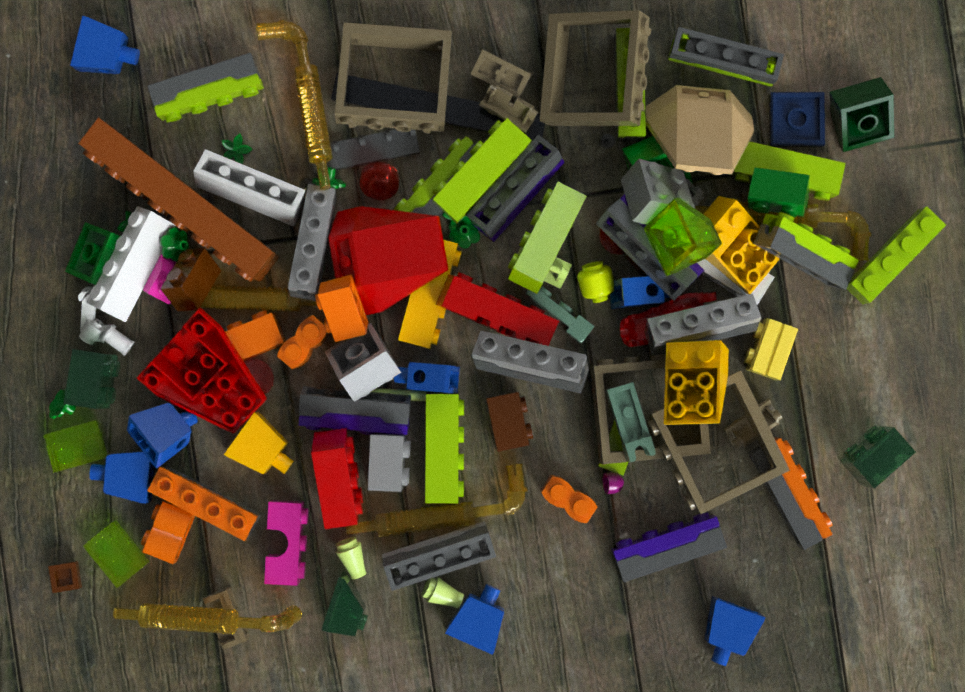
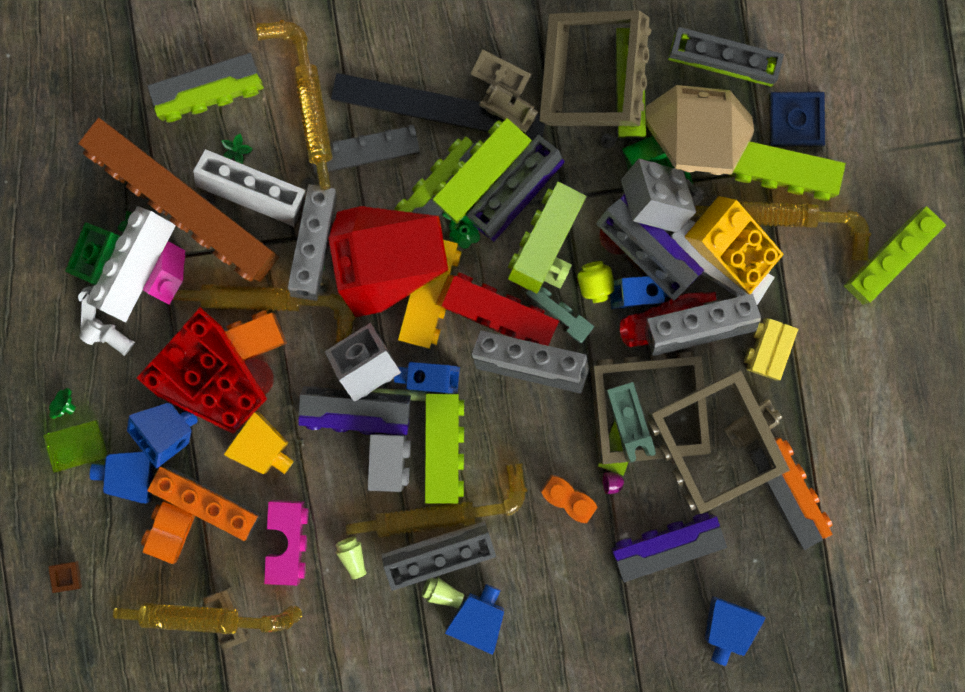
clear green brick [63,349,120,409] -> none
blue torso [70,16,140,74] -> none
clear neon green plate [83,520,150,588] -> none
green plant [160,228,189,262] -> none
reddish brown brick [161,248,222,312] -> none
orange brick [277,315,330,369] -> none
red brick [311,428,363,529] -> none
green plant [312,167,346,189] -> none
orange brick [315,275,369,342] -> none
clear green slope [321,571,368,636] -> none
dark tan window [335,22,452,134] -> none
clear red plate [360,162,400,200] -> none
reddish brown brick [486,392,533,452] -> none
clear neon green slope [644,198,722,276] -> none
yellow slope [664,340,729,425] -> none
green slope [748,167,810,217] -> none
piece [753,212,859,290] -> none
dark green slope [829,77,894,152] -> none
clear green brick [840,426,916,489] -> none

